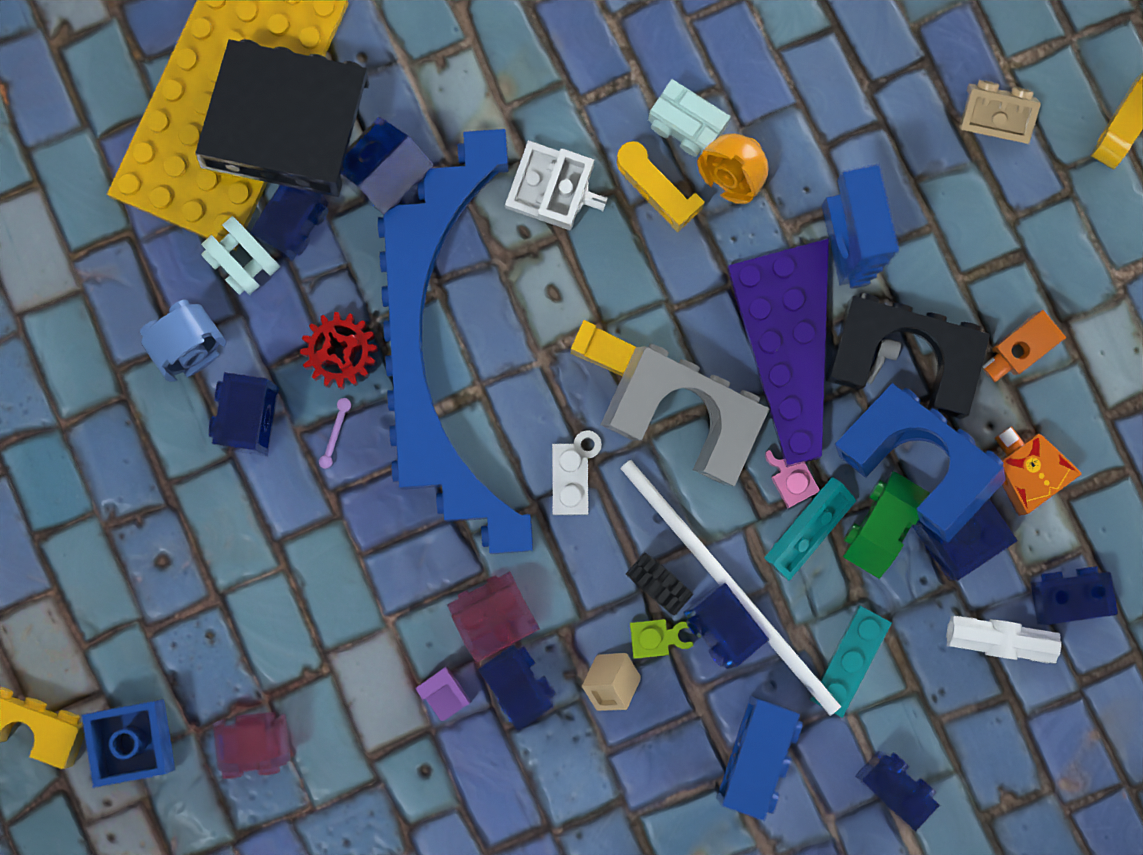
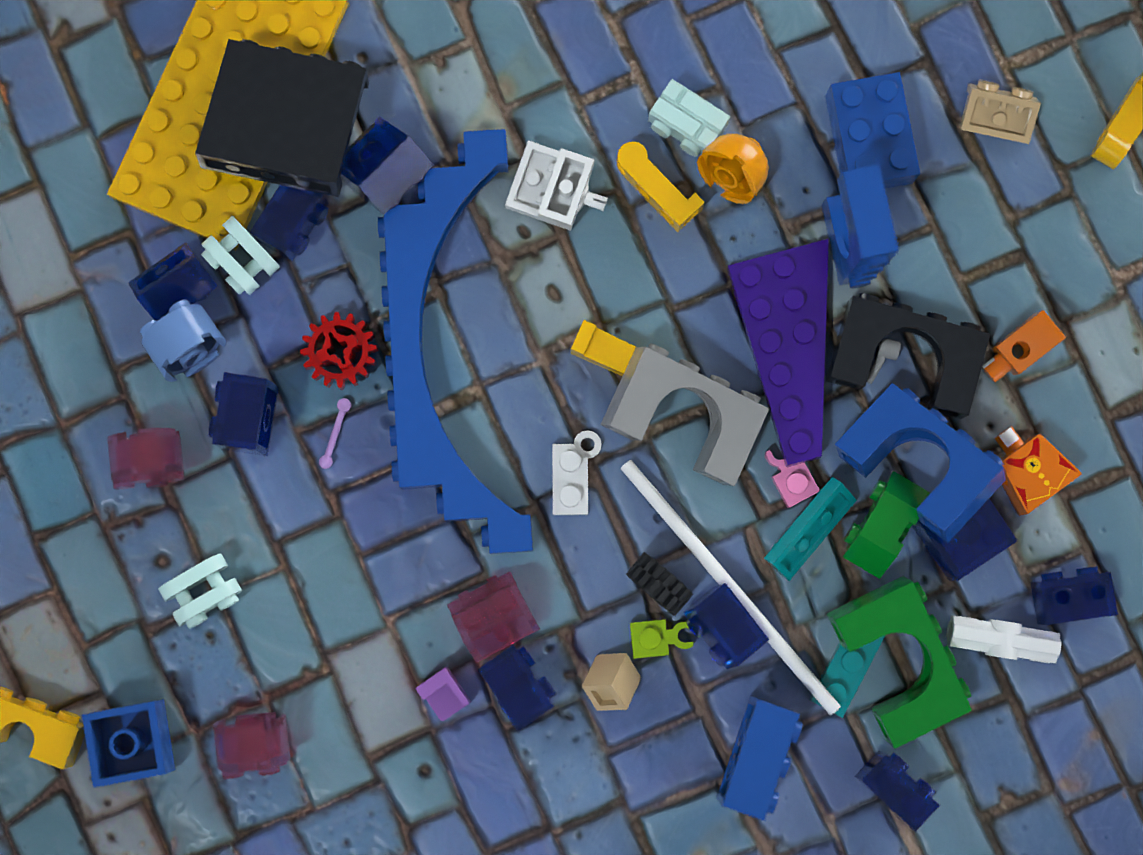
none -> clear pink brick [107,428,185,490]
none -> clear blue brick [128,242,218,321]
none -> light aqua brick [158,553,242,629]
none -> blue brick [825,72,920,189]
none -> green arch [827,576,972,749]

